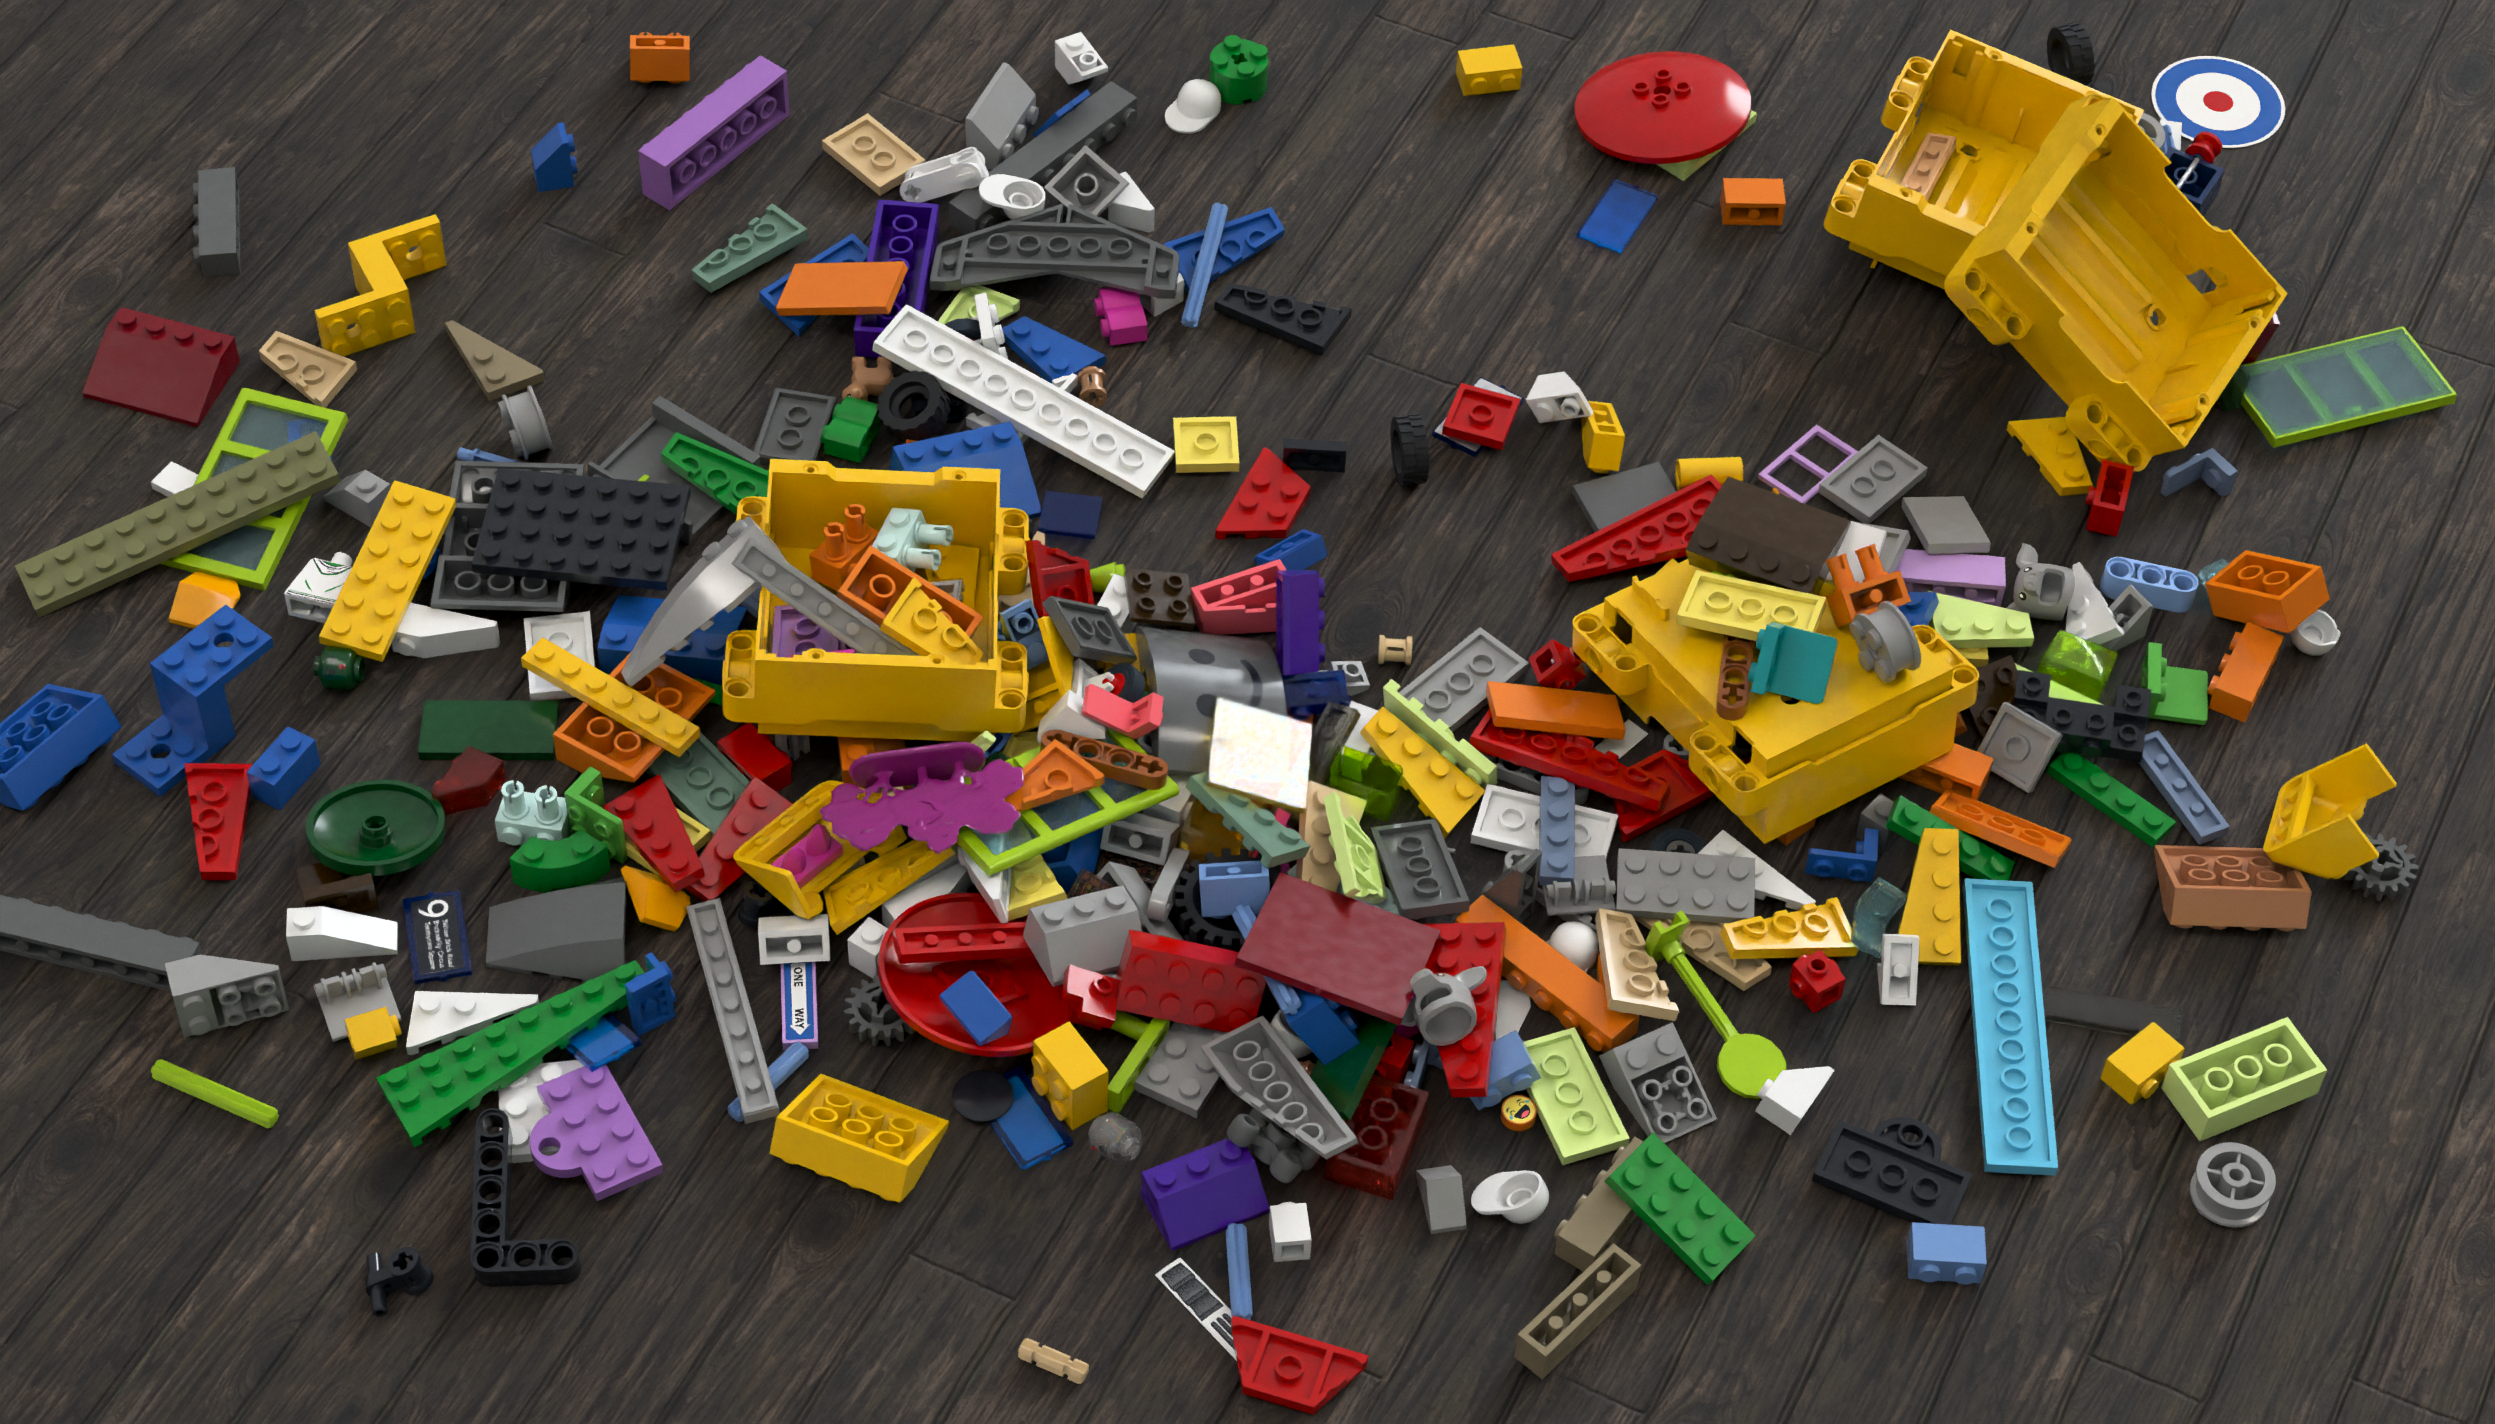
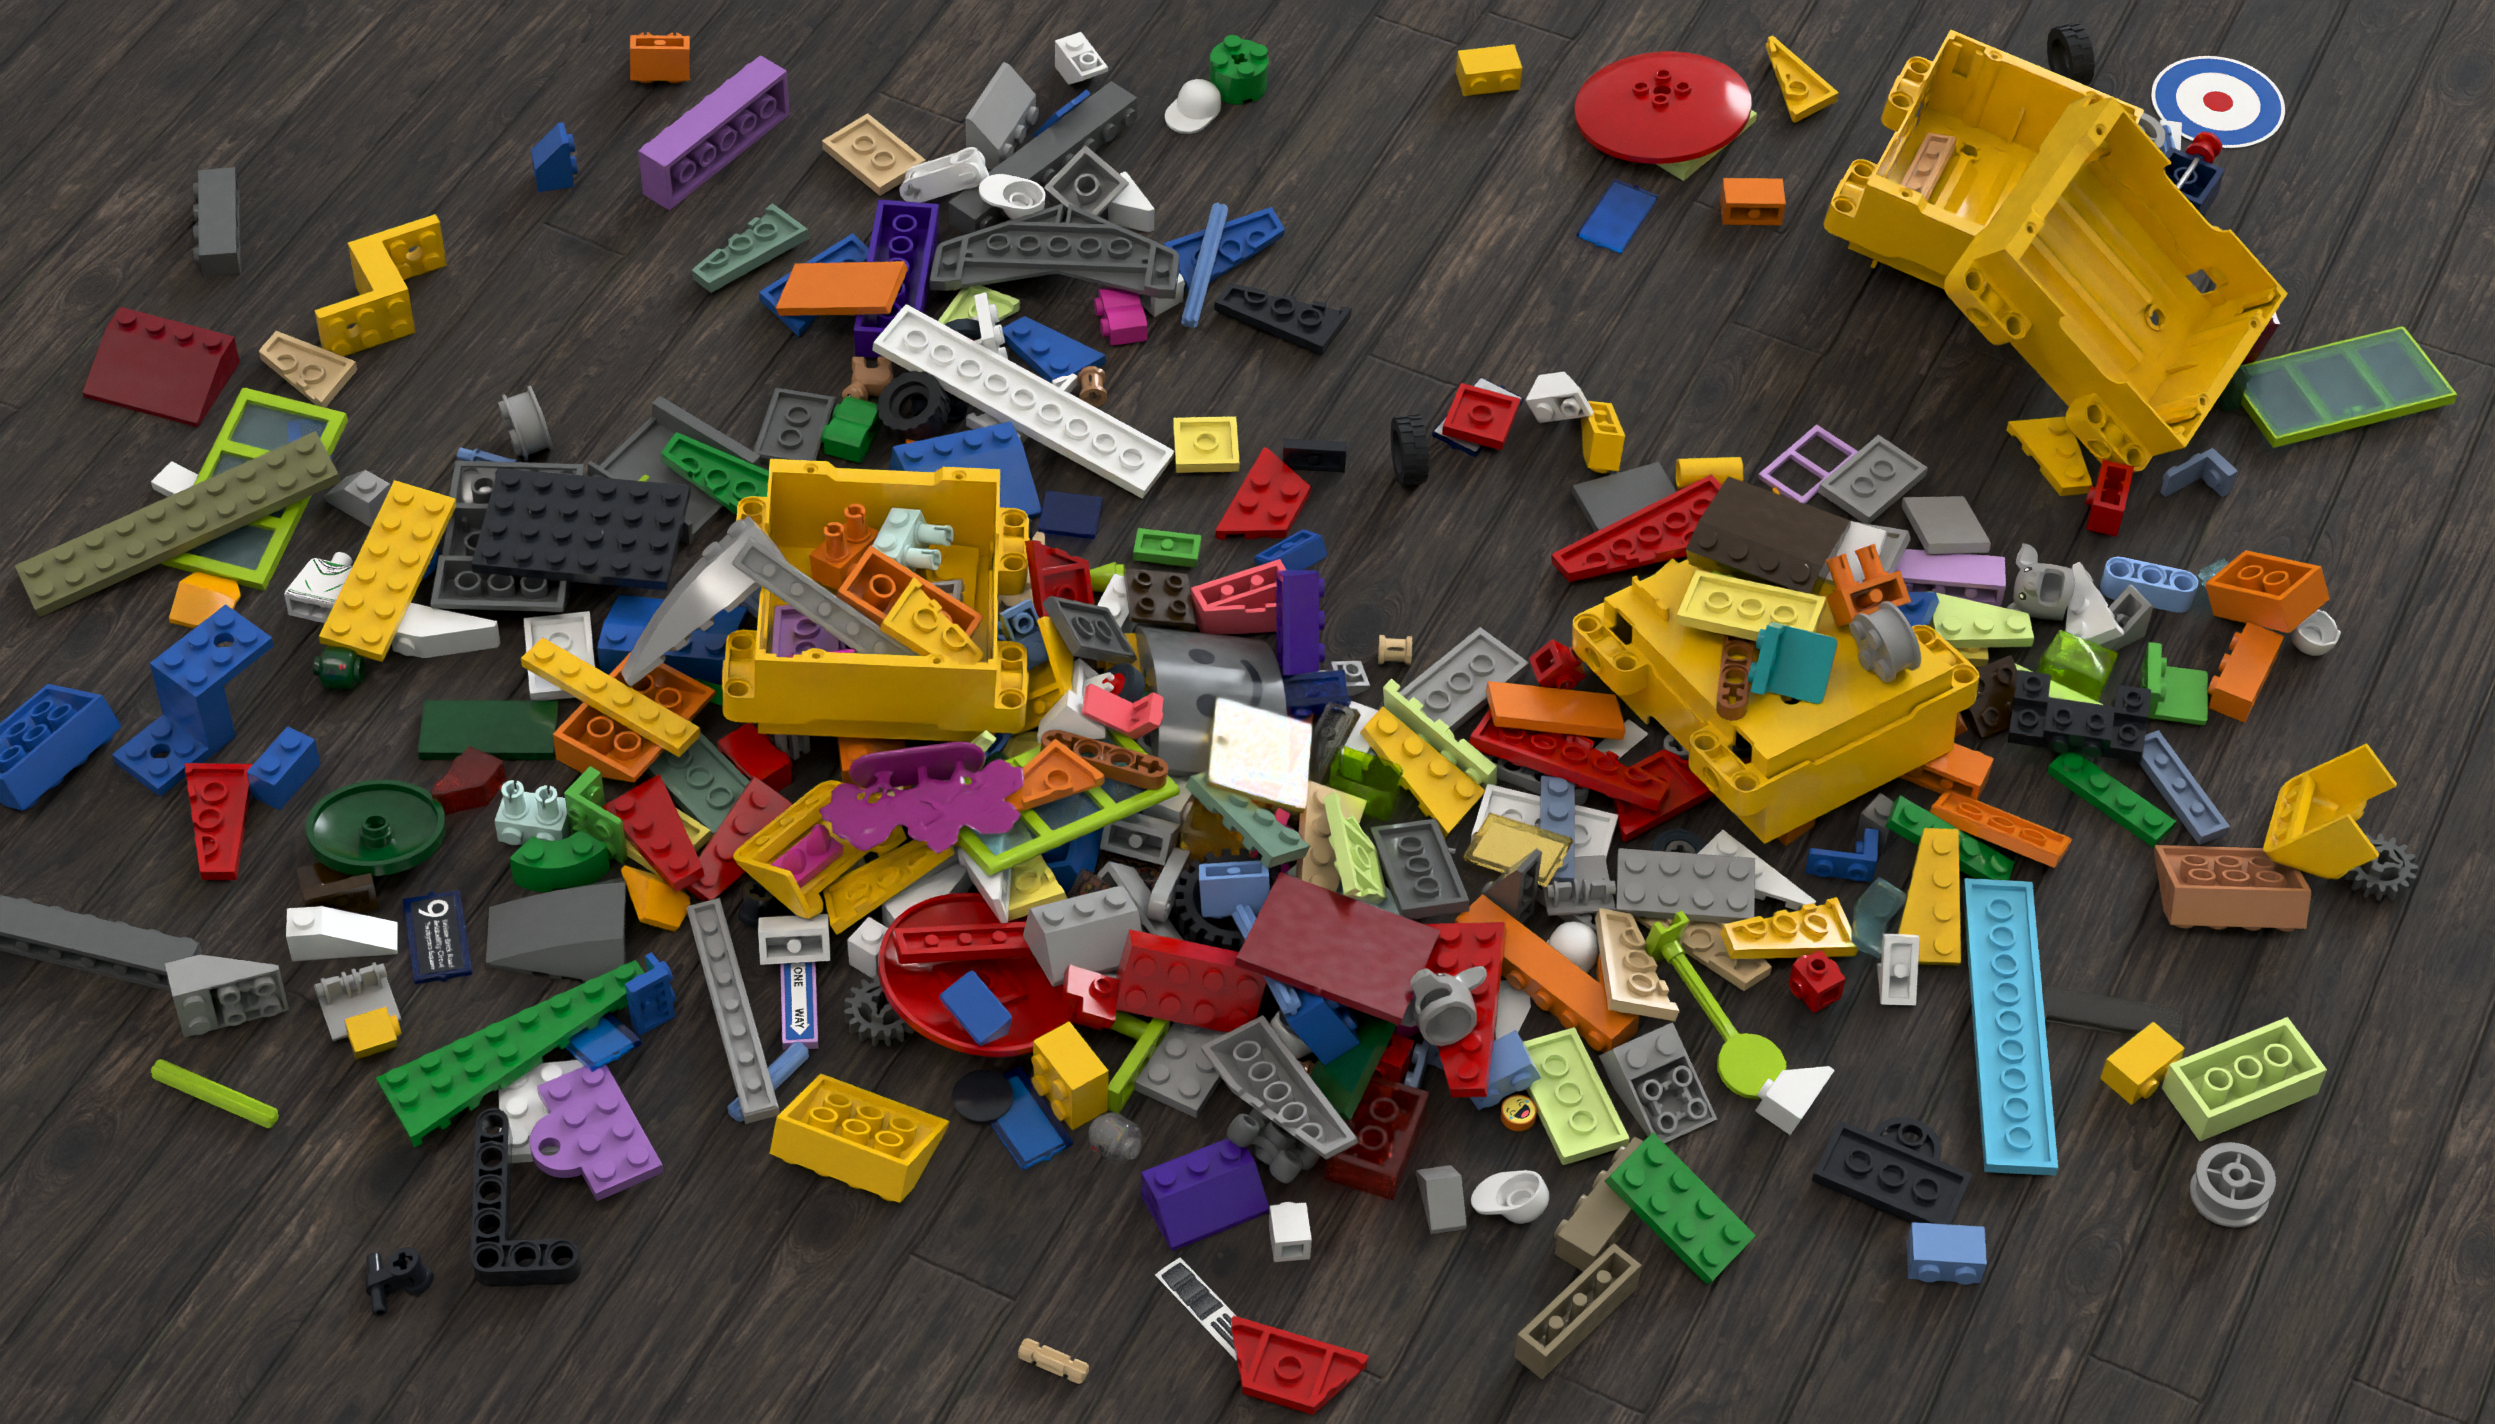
white wing [406,991,539,1055] -> none
dark tan wing [445,320,545,401] -> none
medium blue axle [1226,1223,1253,1320] -> none
light grey tile [1977,702,2063,793] -> none
none -> bright green plate [1133,528,1201,568]
none -> clear yellow piece [1463,812,1574,887]
none -> yellow wing [1765,35,1839,123]

